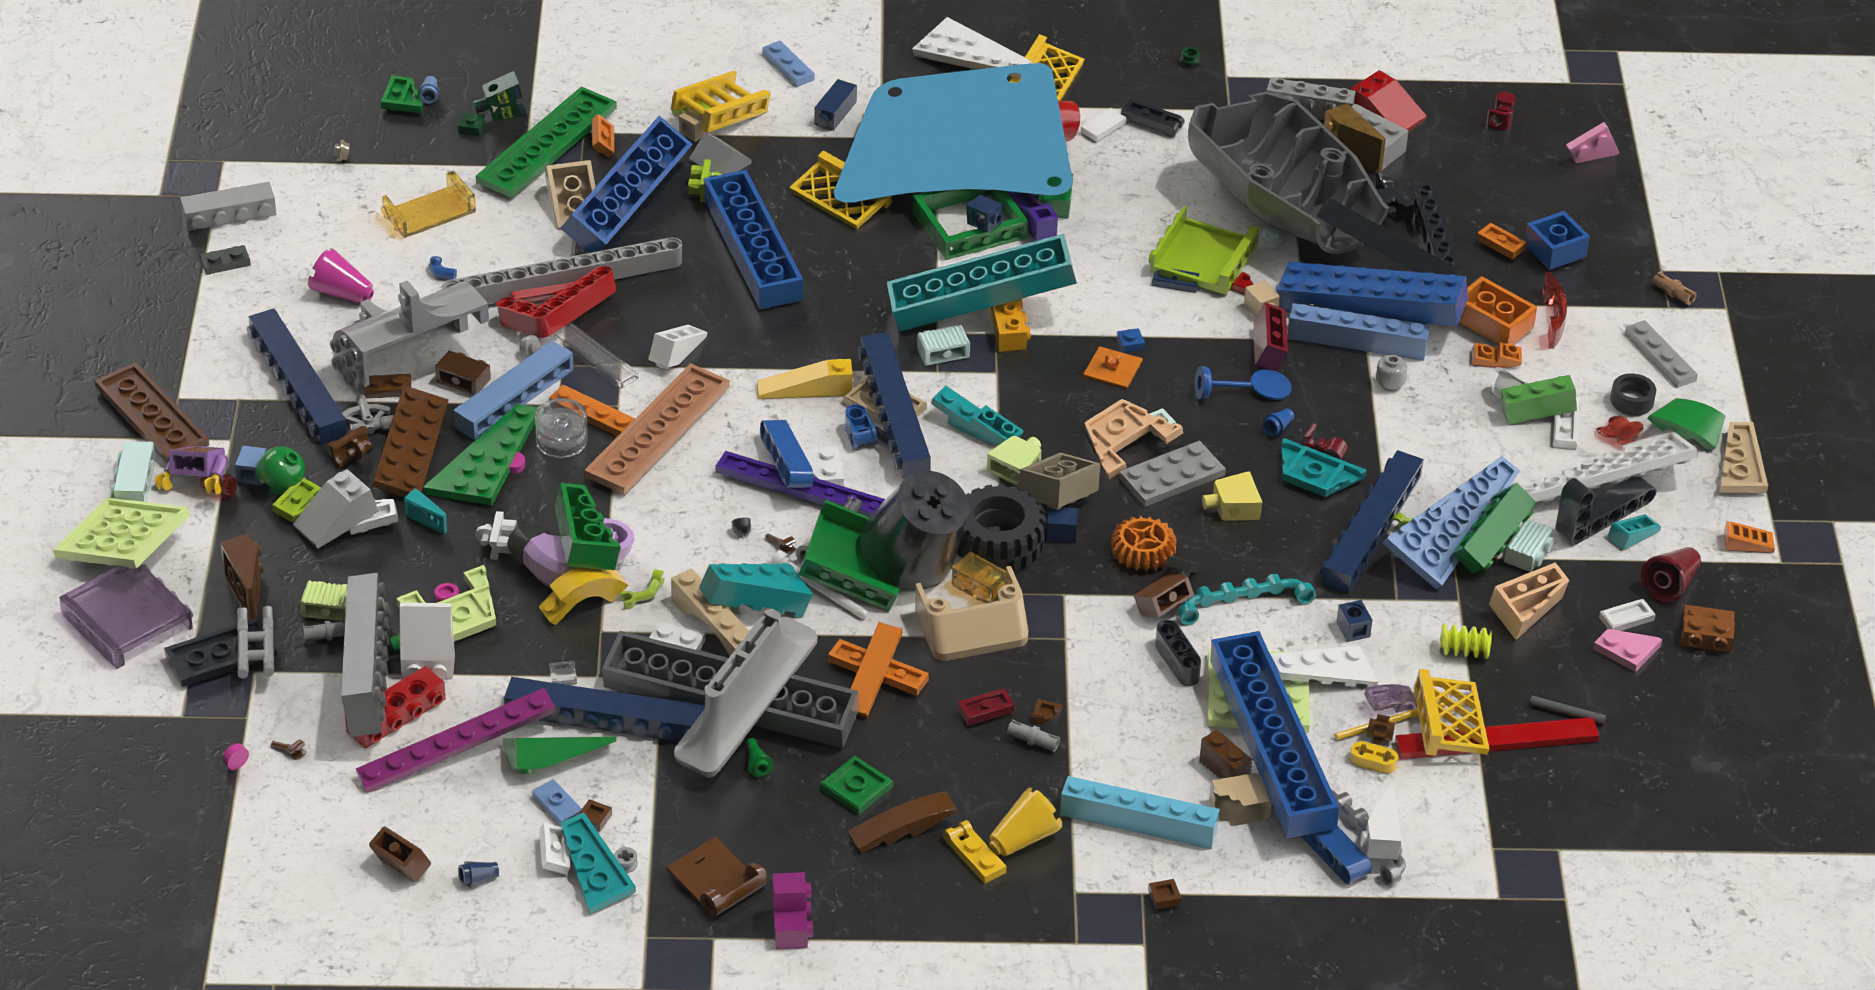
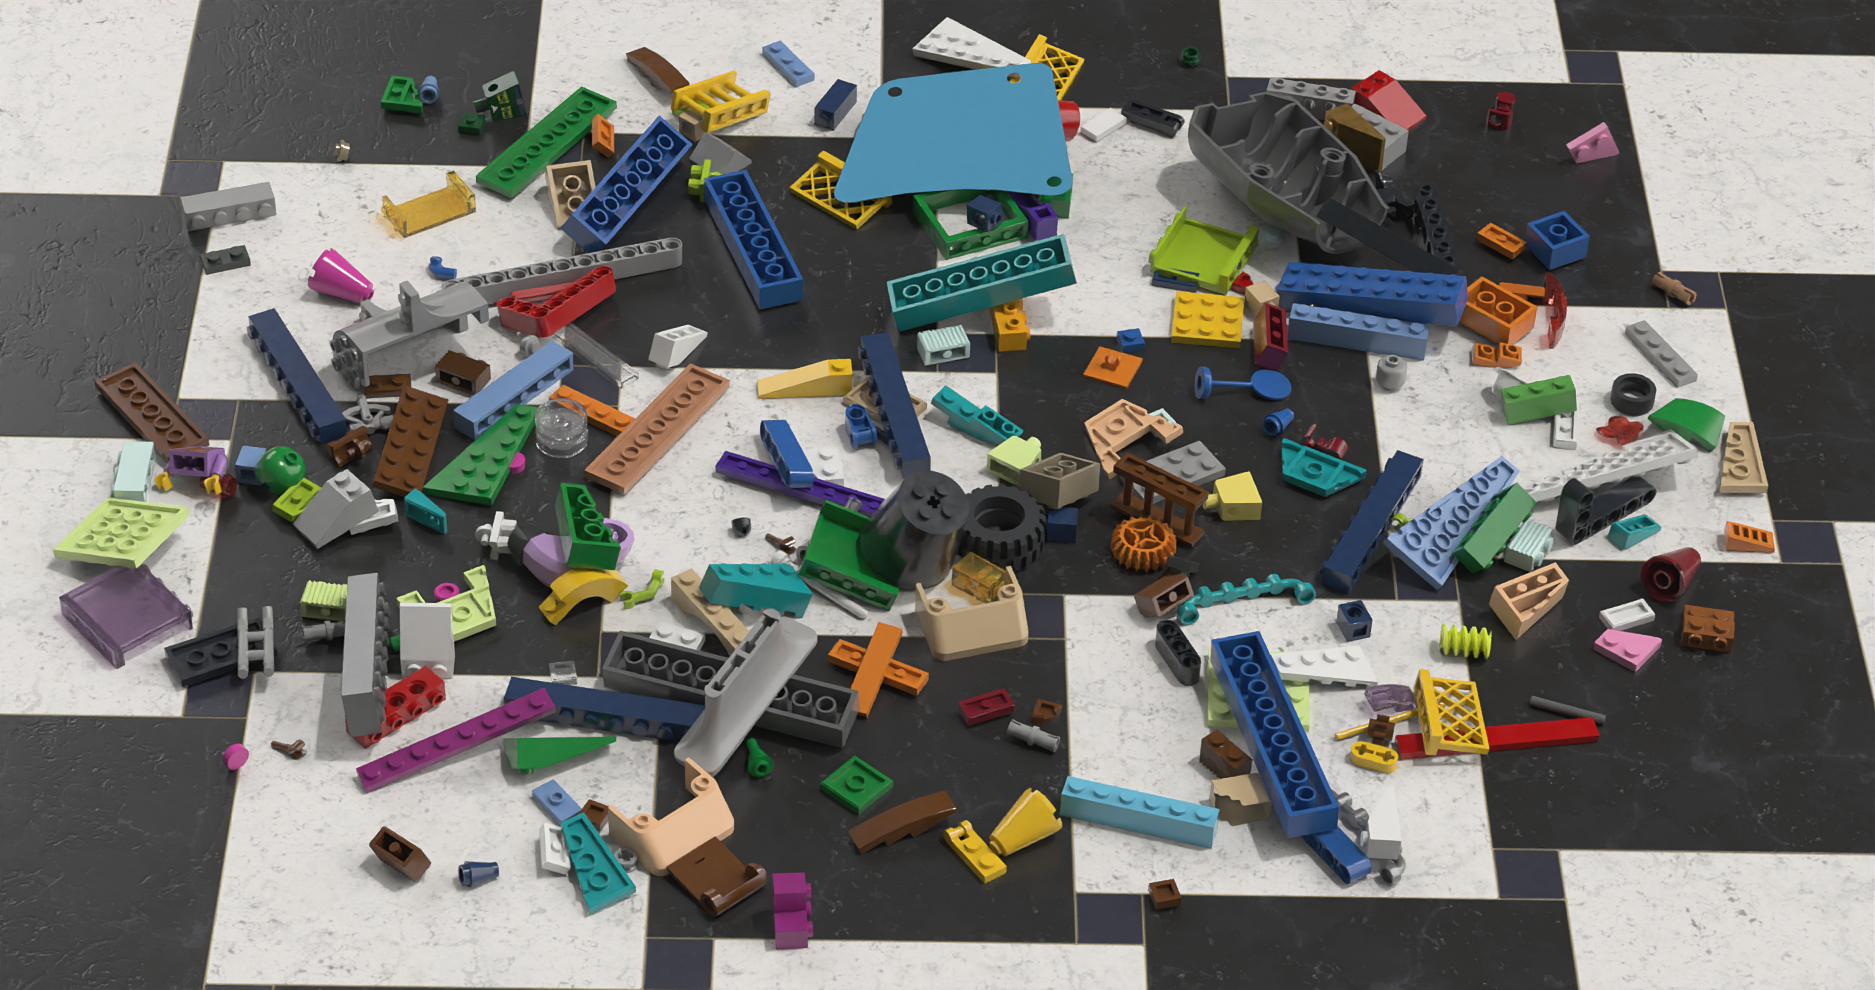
reddish brown slope [220,533,263,620] -> none
none -> light nougat windscreen [608,757,734,876]
none -> reddish brown slope [626,47,690,94]
none -> reddish brown fence [1111,452,1209,547]
none -> yellow plate [1171,291,1244,349]
none -> orange plate [1499,282,1545,300]

